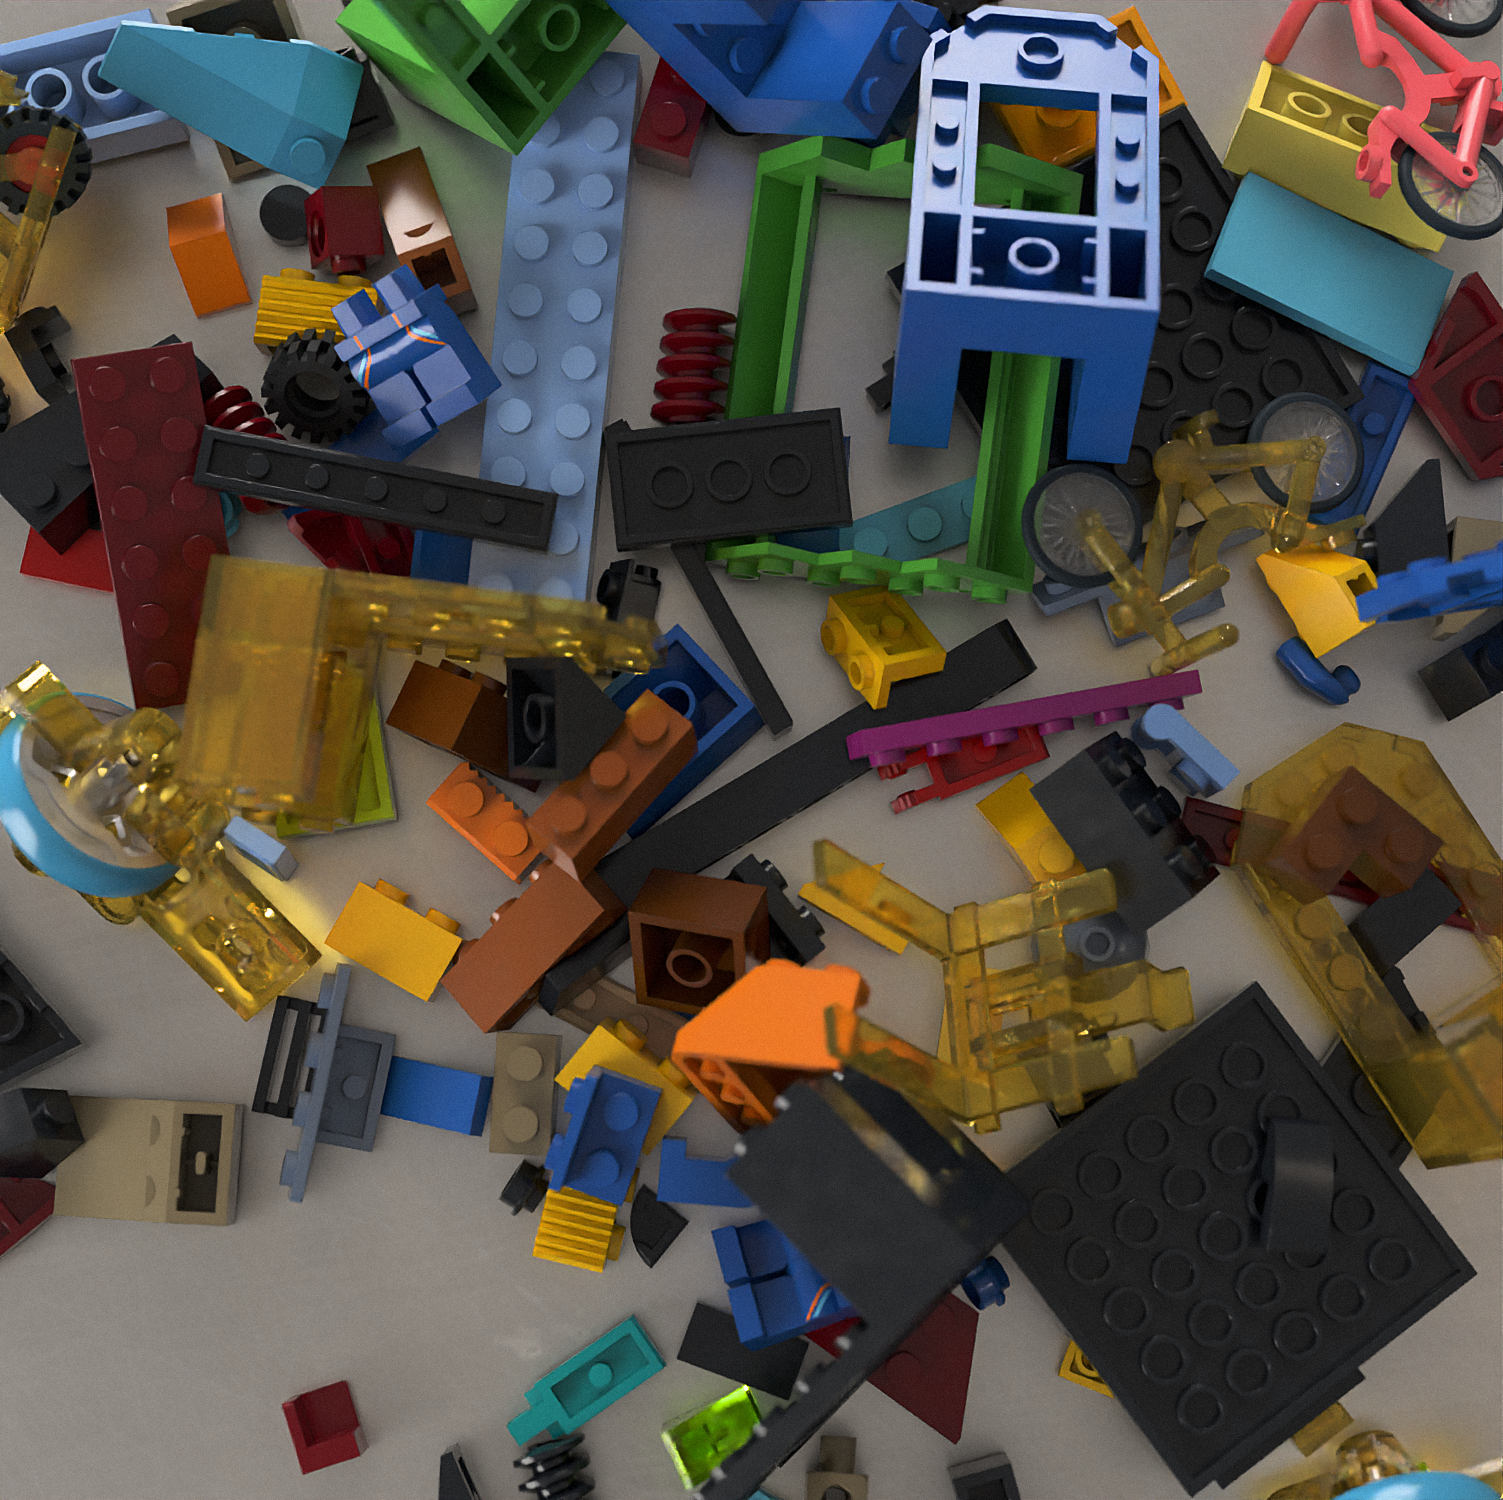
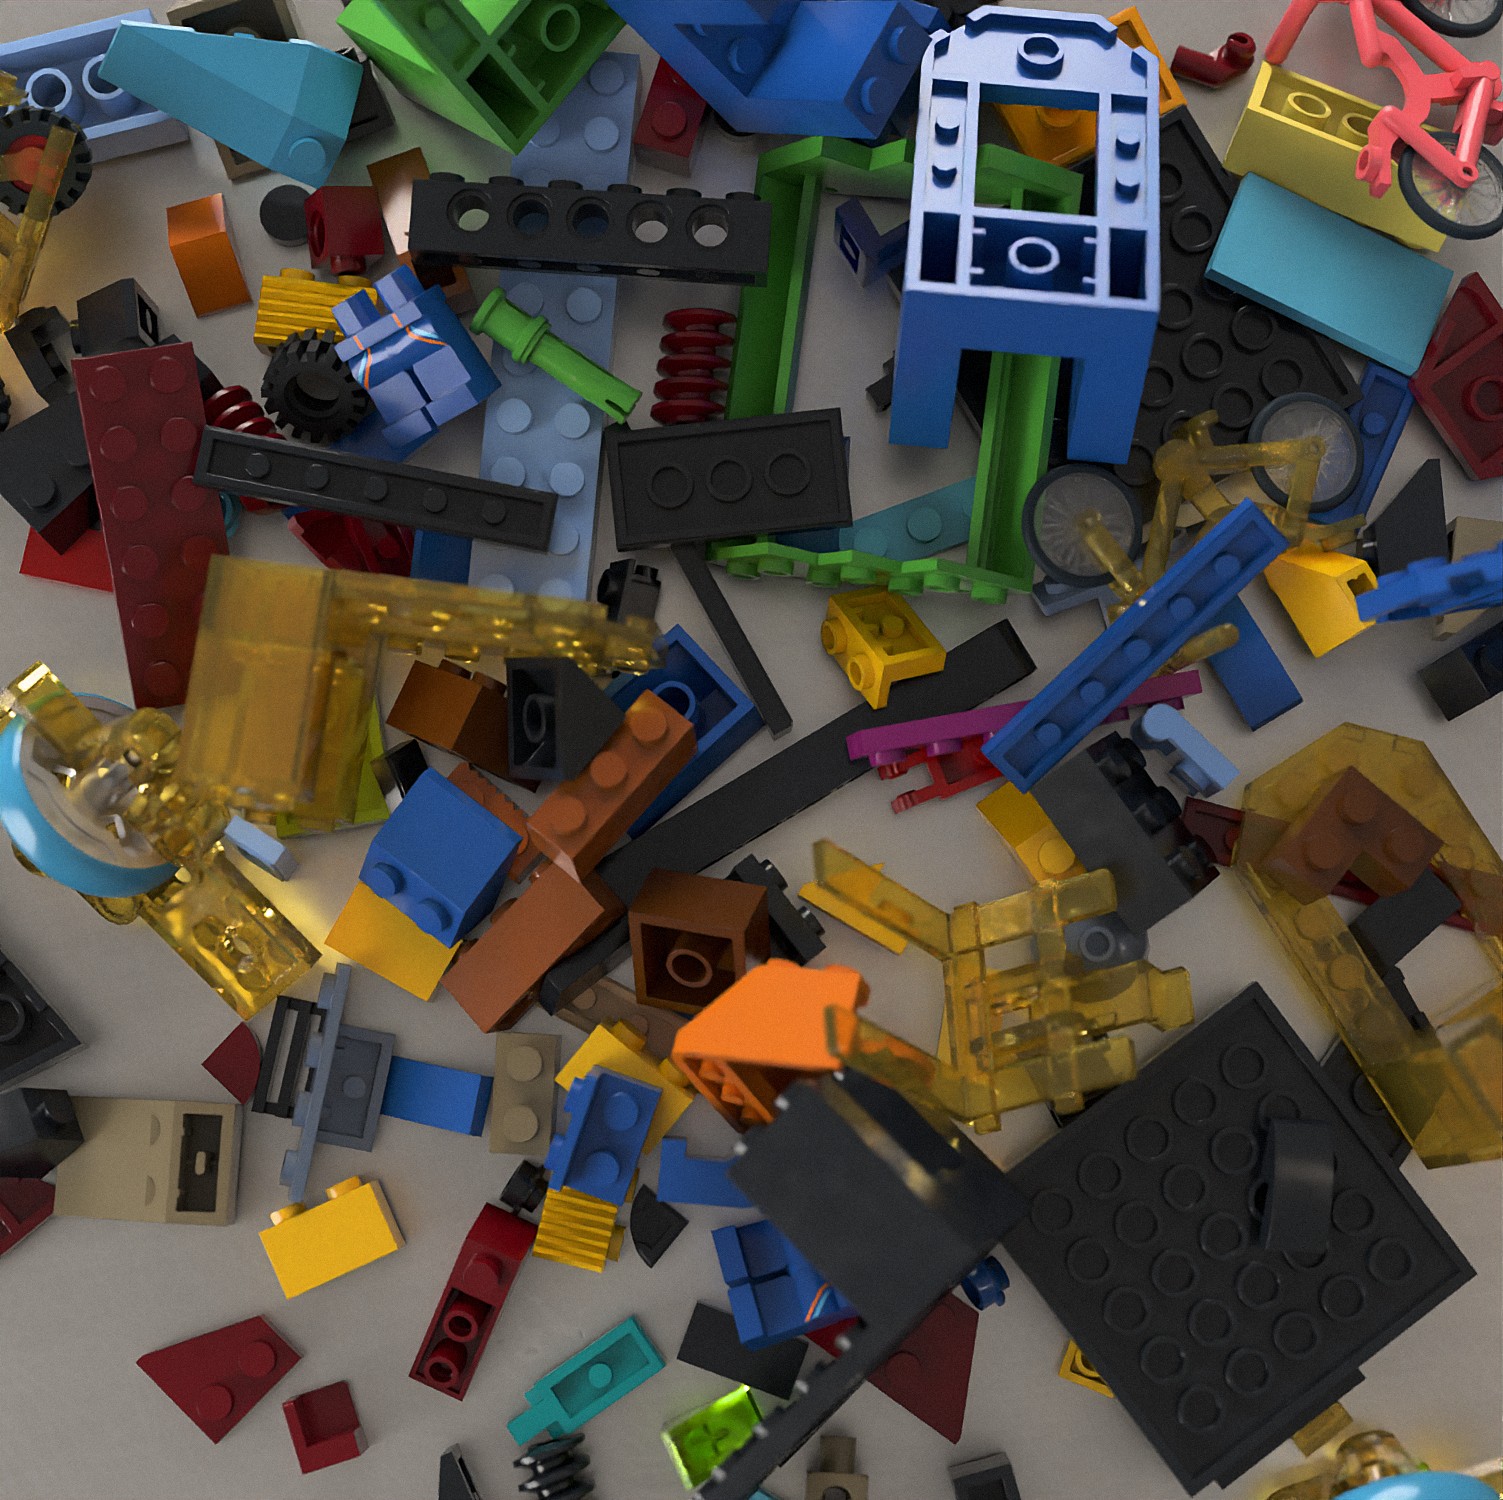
blue arm [1276,636,1361,705] -> none
none -> black slope [70,278,162,357]
none -> dark red wing [135,1314,305,1445]
none -> dark red tile [201,1021,262,1105]
none -> yellow brick [259,1175,406,1300]
none -> blue slope [358,767,523,949]
none -> black tile [370,739,428,814]
none -> black brick [408,172,772,288]
none -> dark red slope [408,1202,539,1402]
none -> bright green pin [469,286,643,425]
none -> clear blue panel [833,196,910,288]
none -> blue tile [980,497,1291,794]
none -> dark red arm [1169,32,1256,87]
none -> blue slope [1193,595,1304,732]

